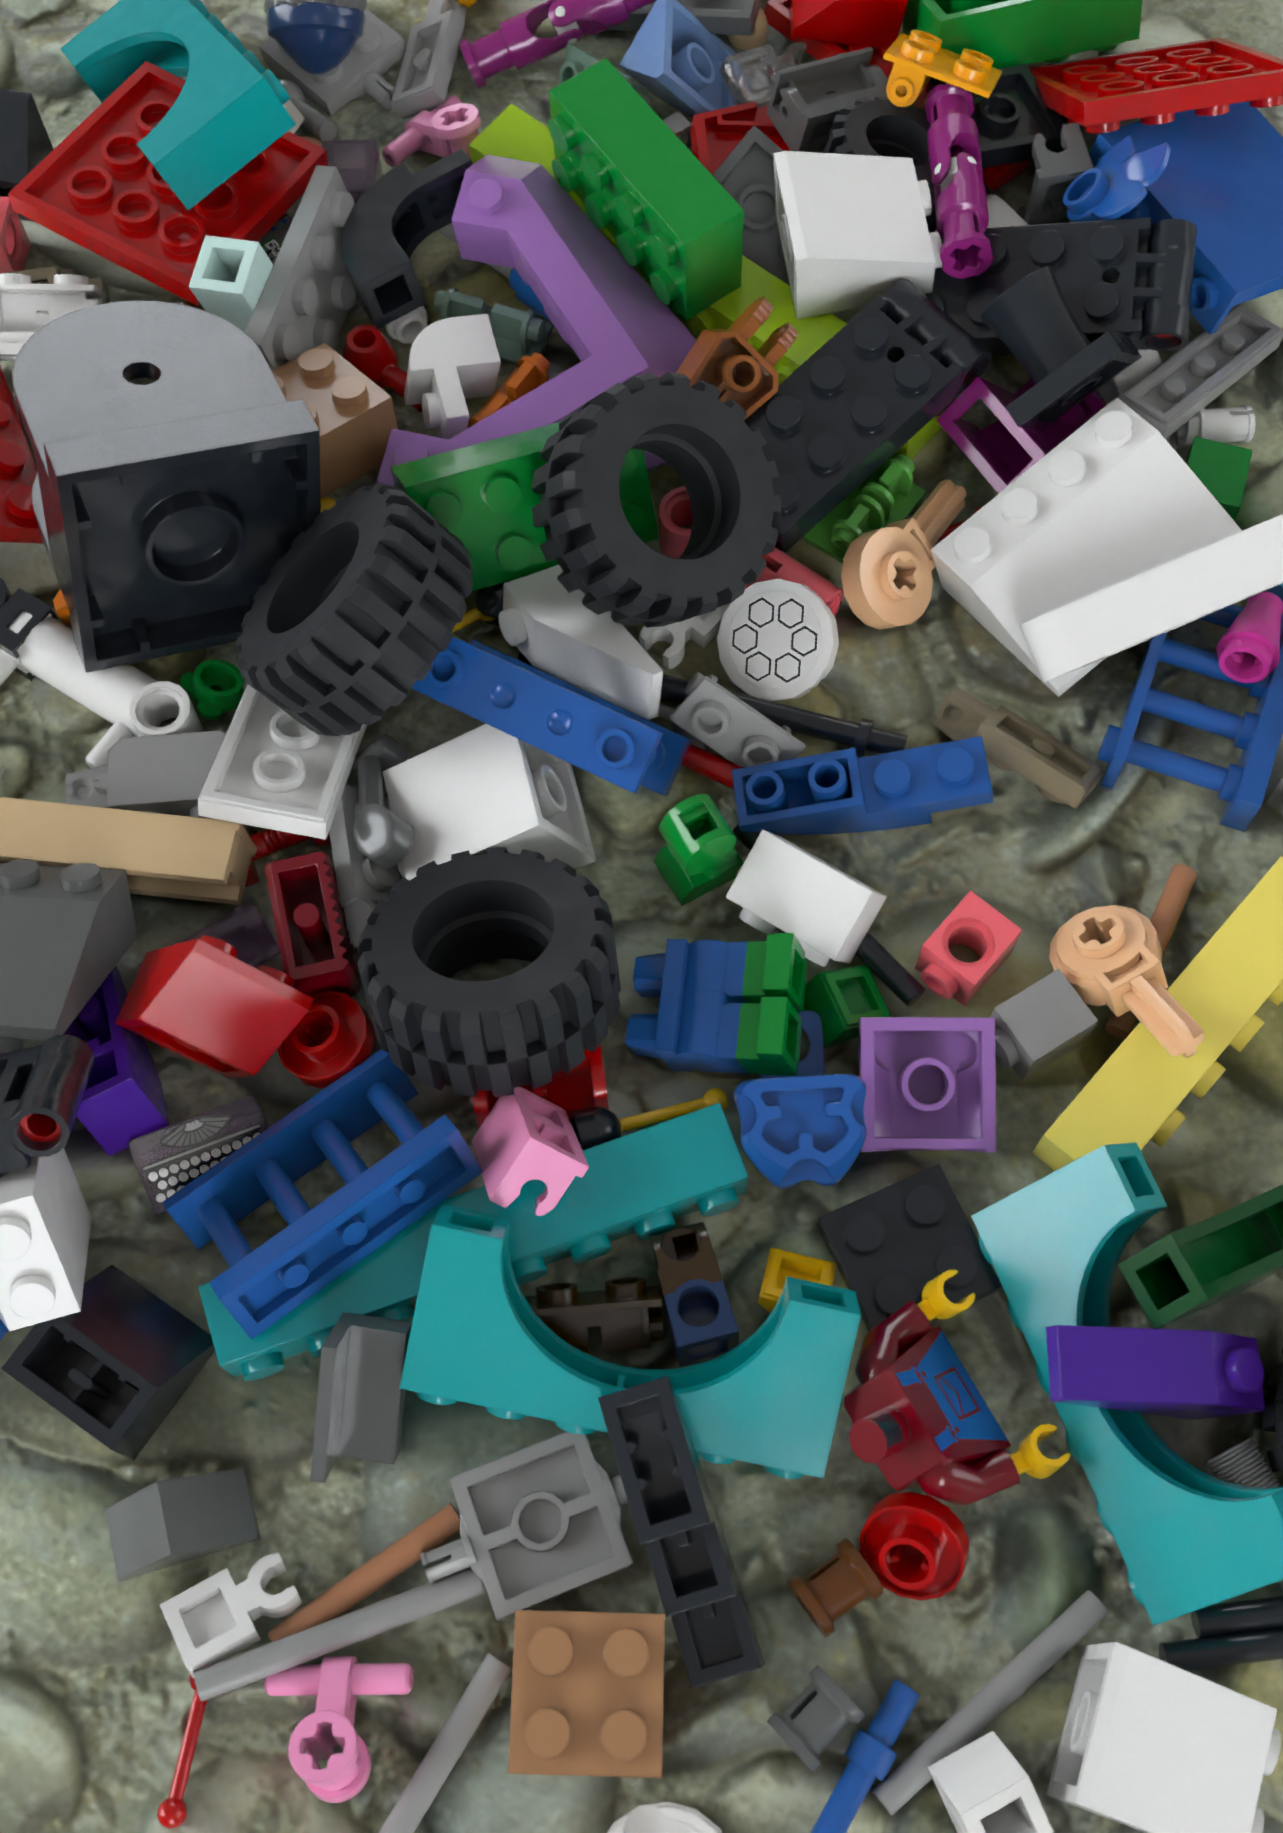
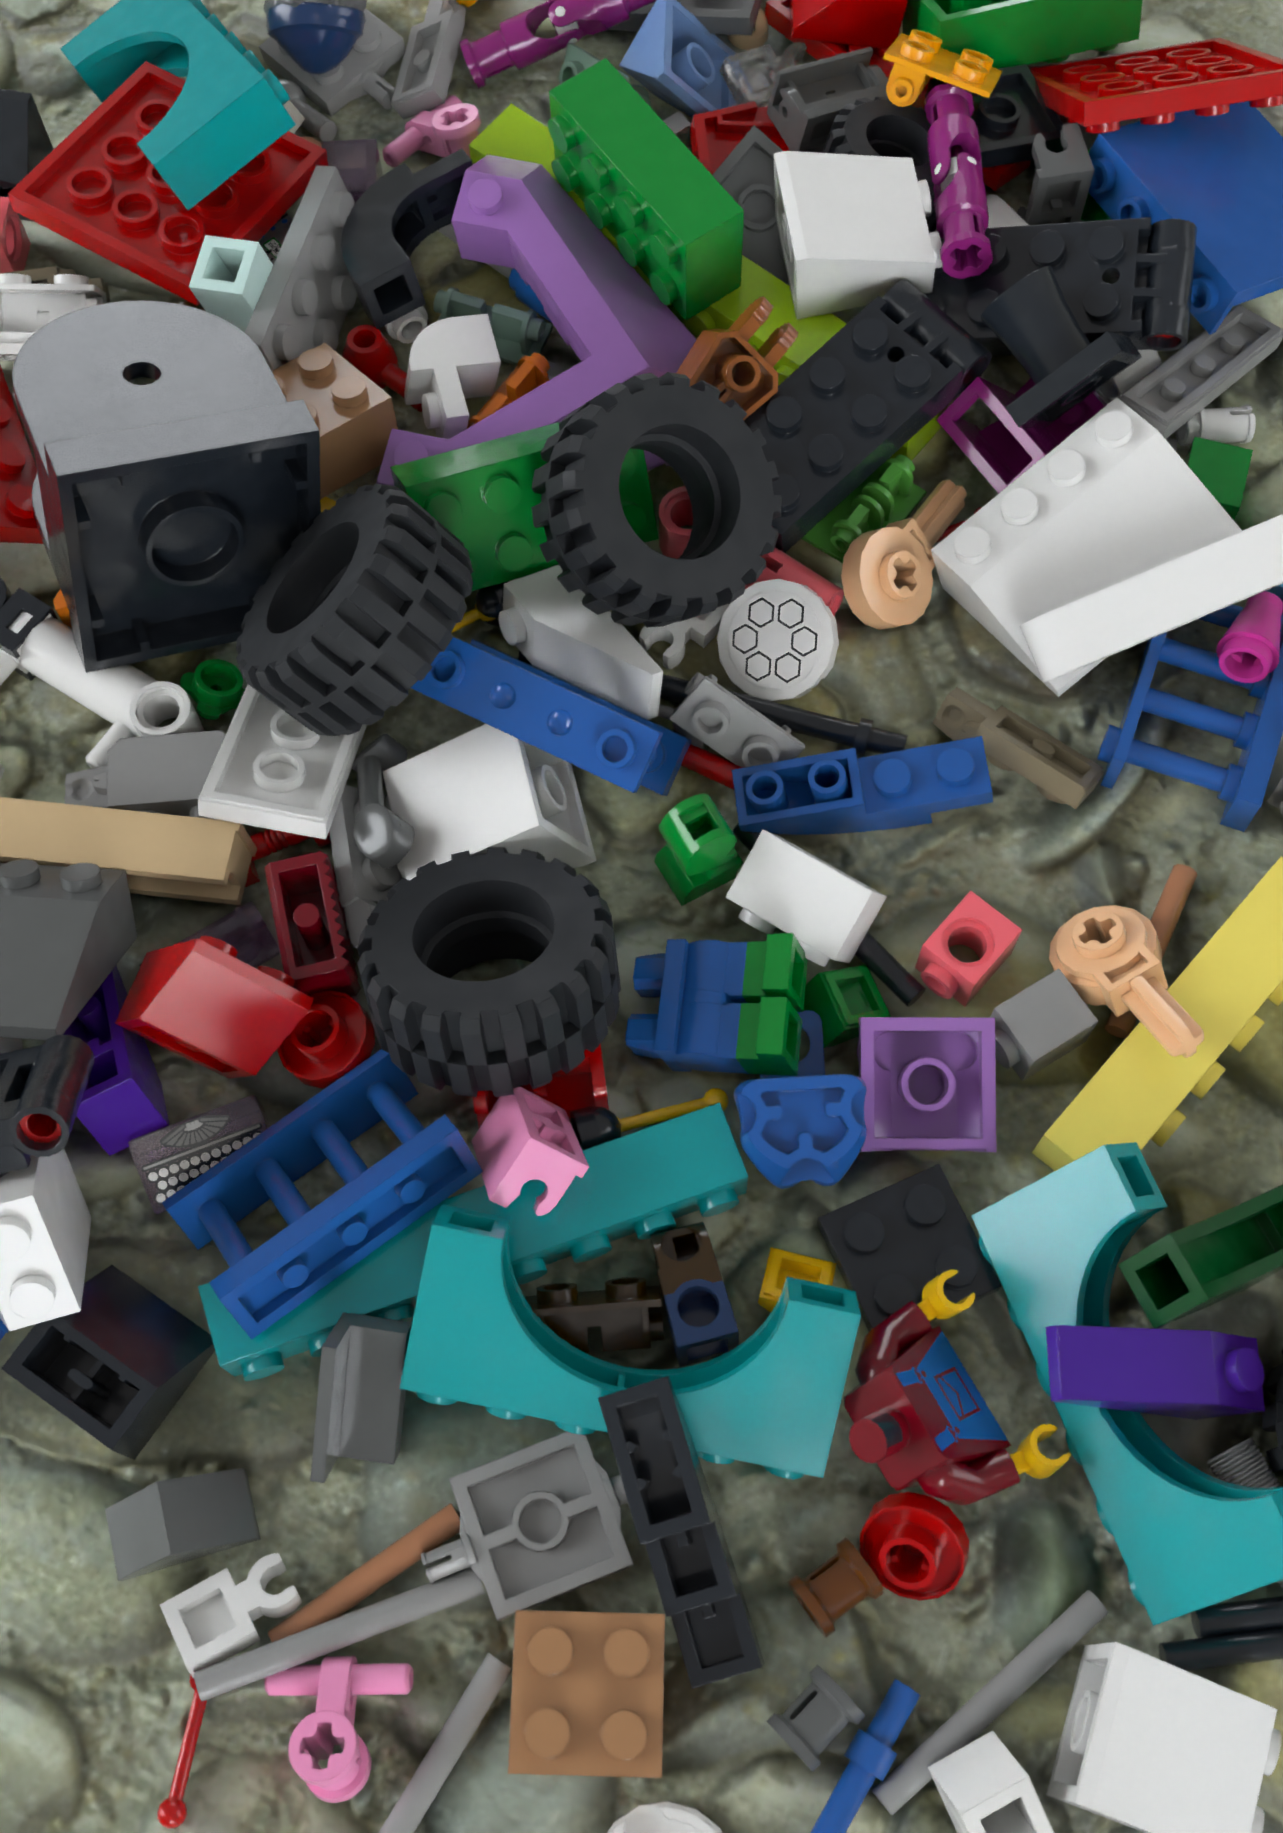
blue plate [1063,135,1171,222] -> none

